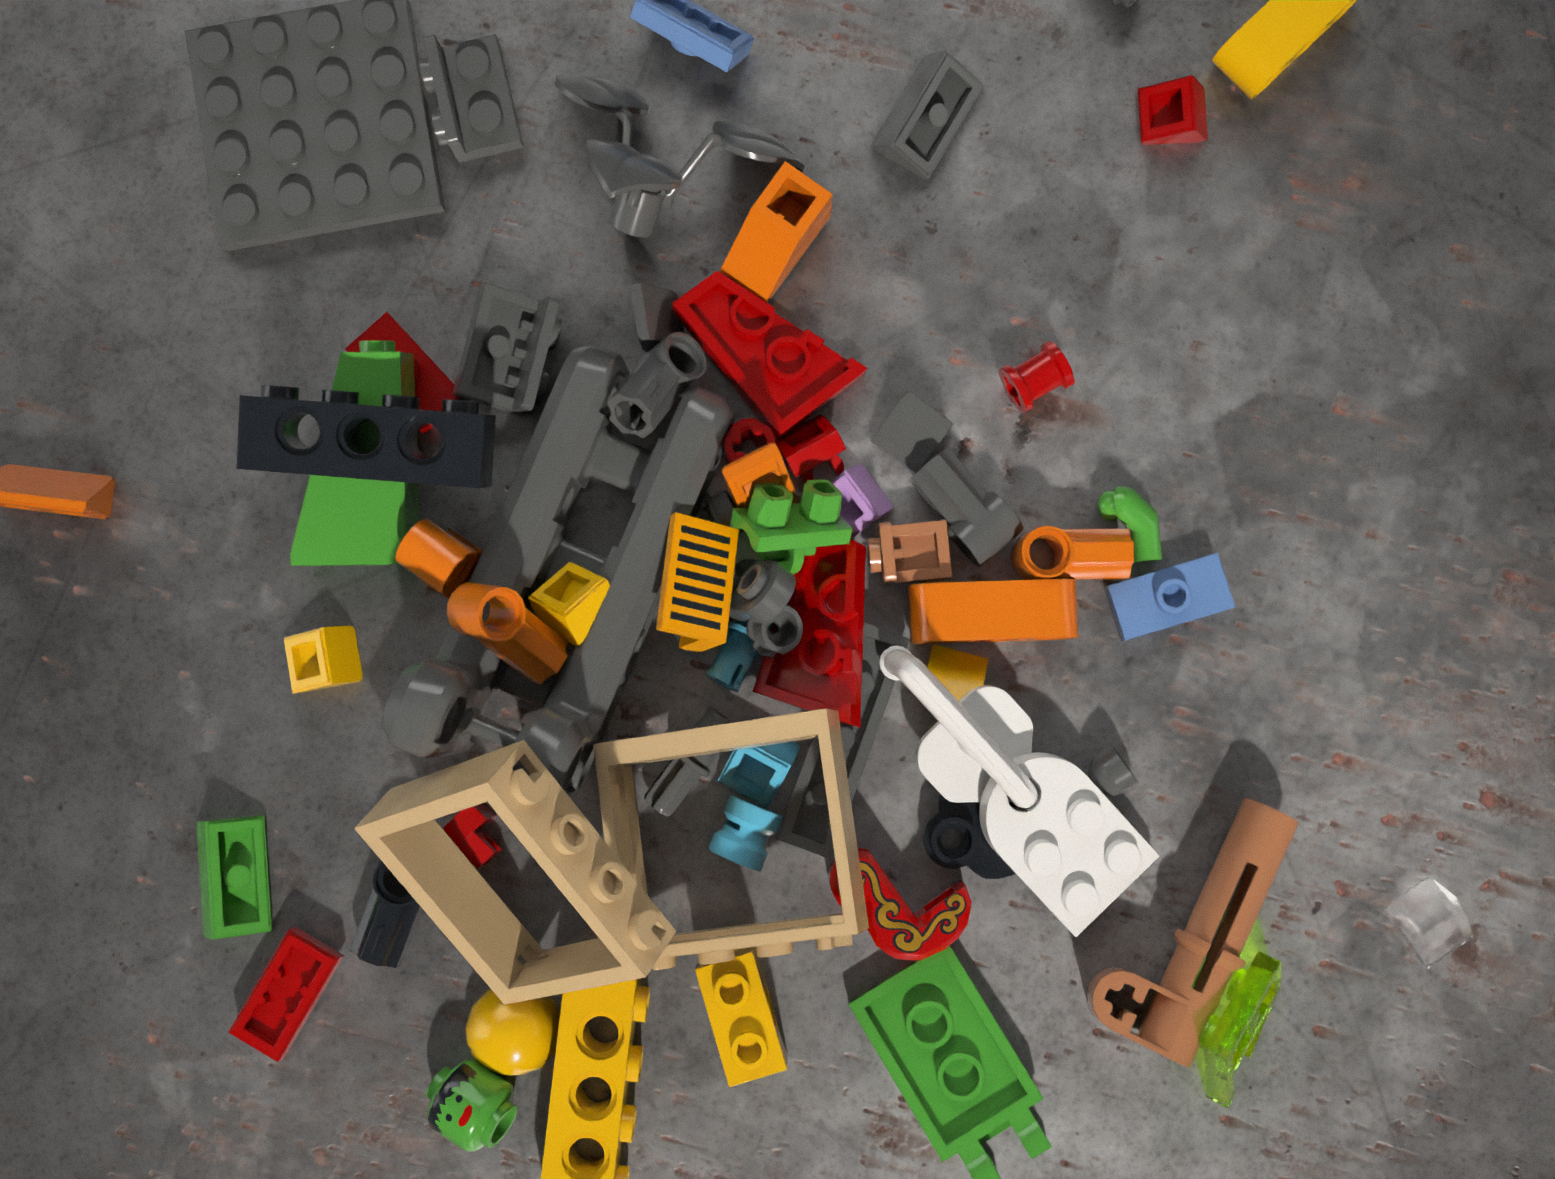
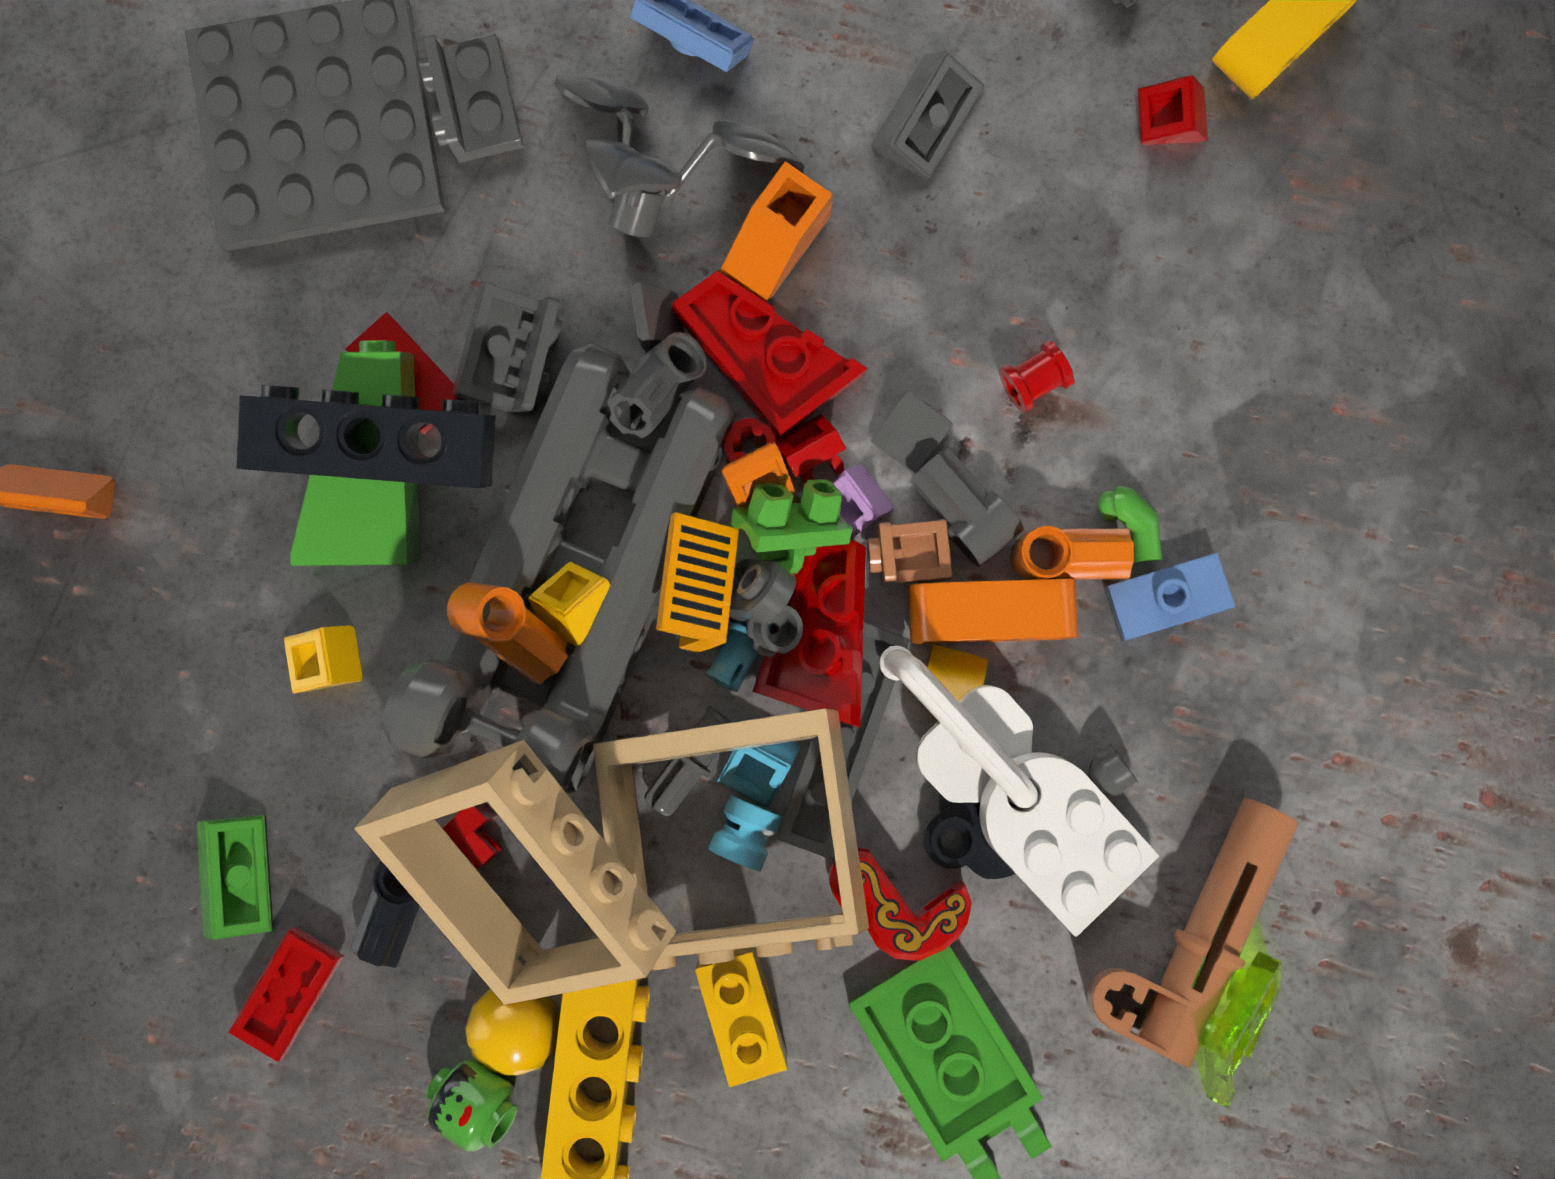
orange piece [395,519,483,599] -> none
dark grey plate [698,490,744,535] -> none
clear slope [1385,877,1474,969] -> none

